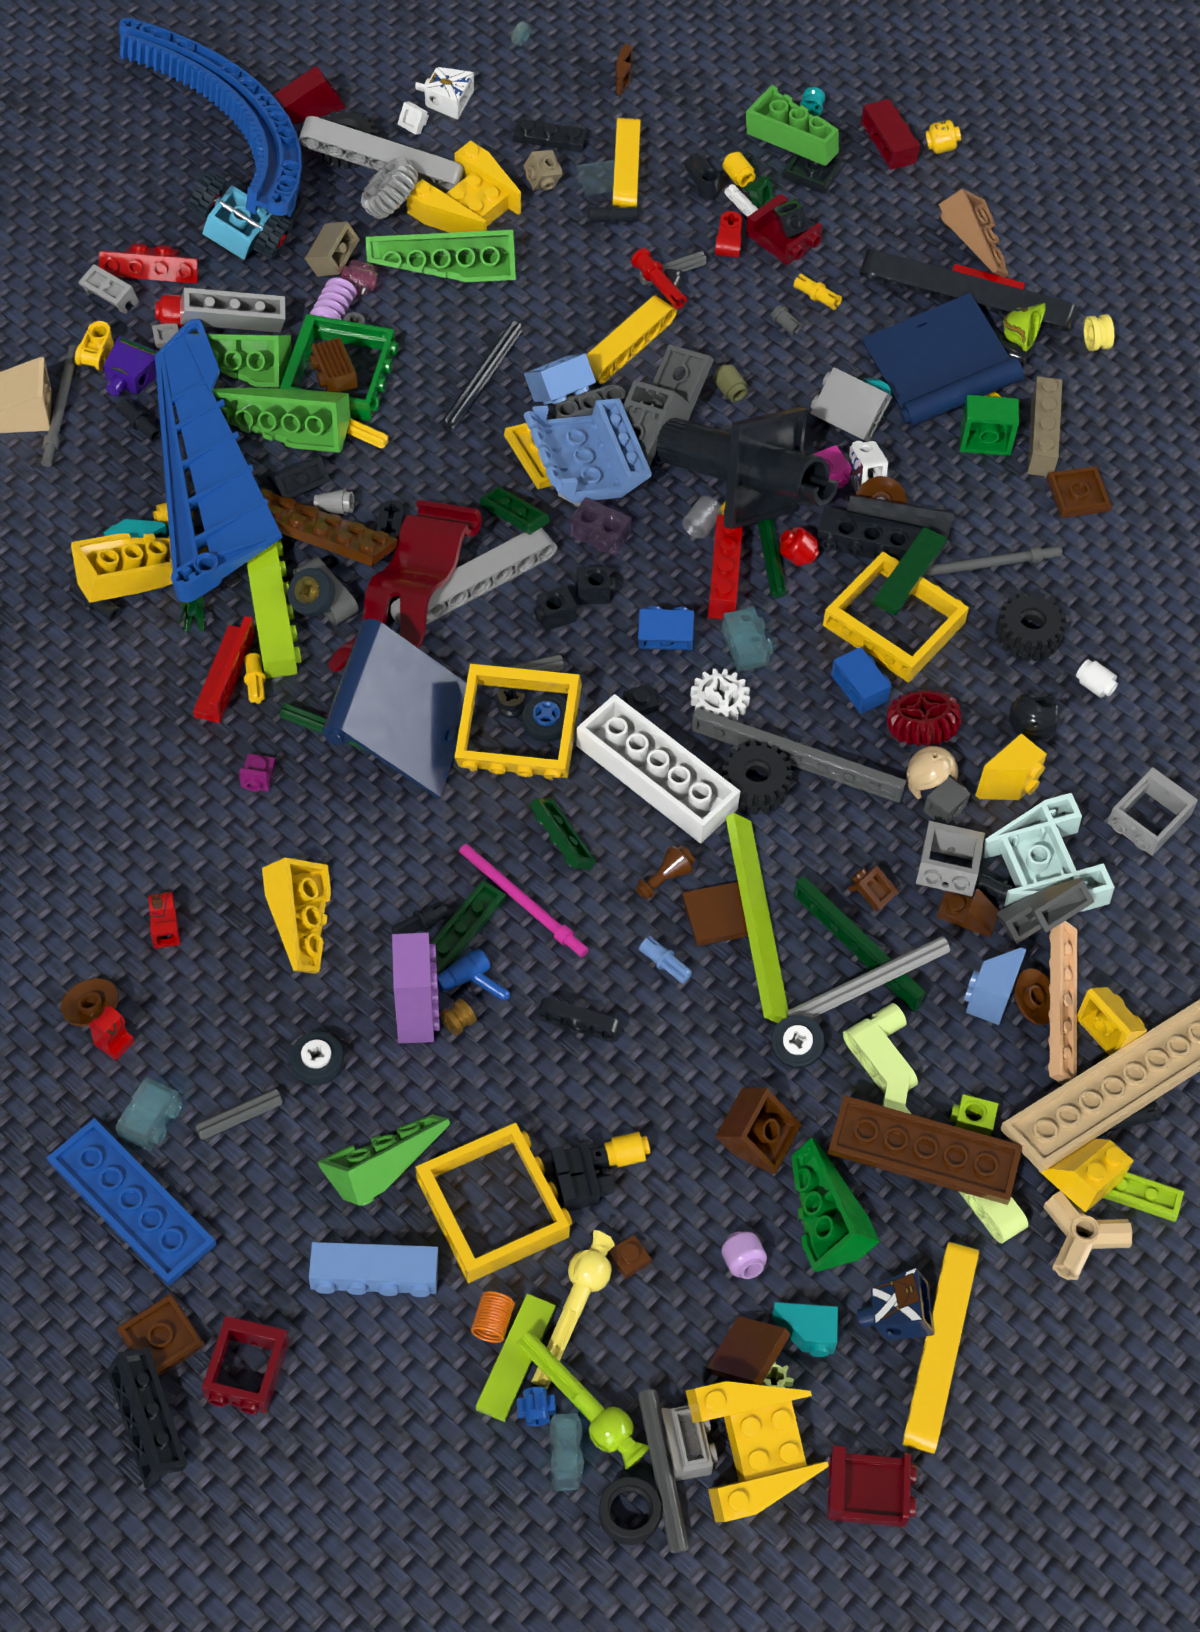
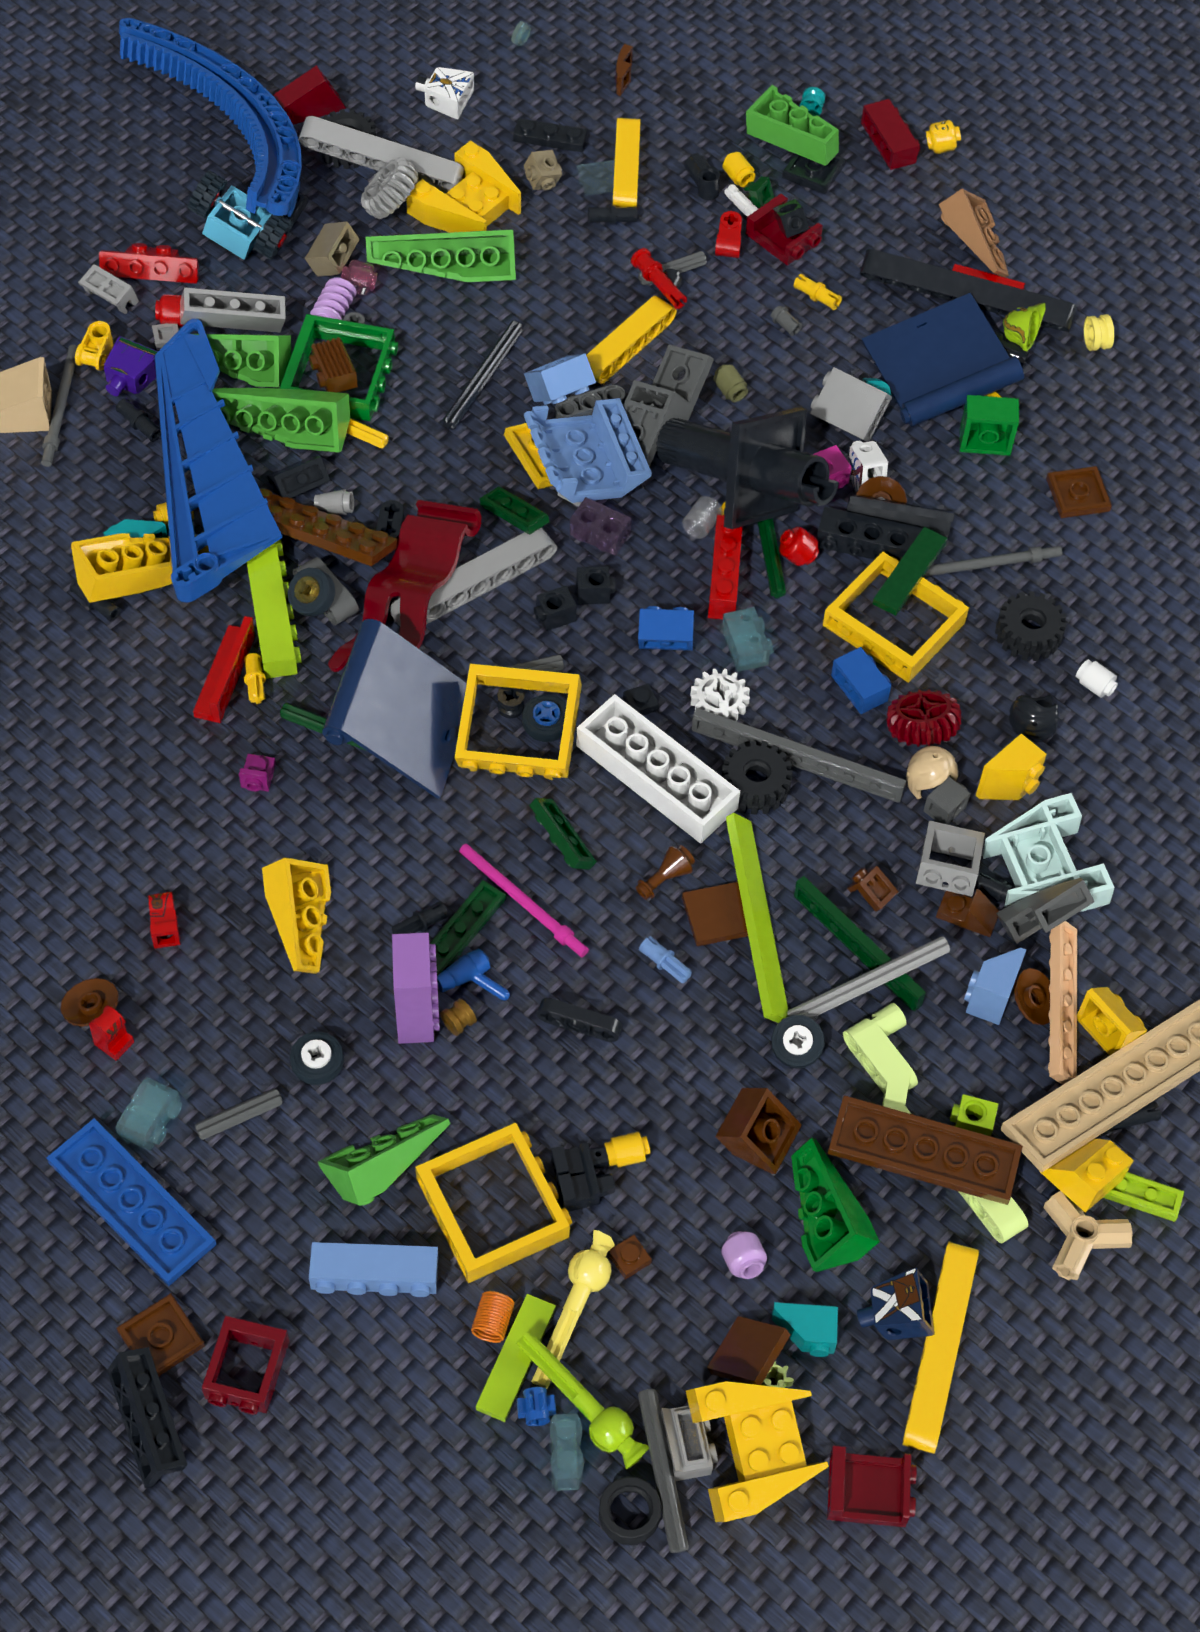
dark green piece [178,596,206,633] -> none
white tile [397,101,429,135] -> none
dark tan brick [1027,376,1062,476] -> none
light grey window [1107,767,1198,856] -> none

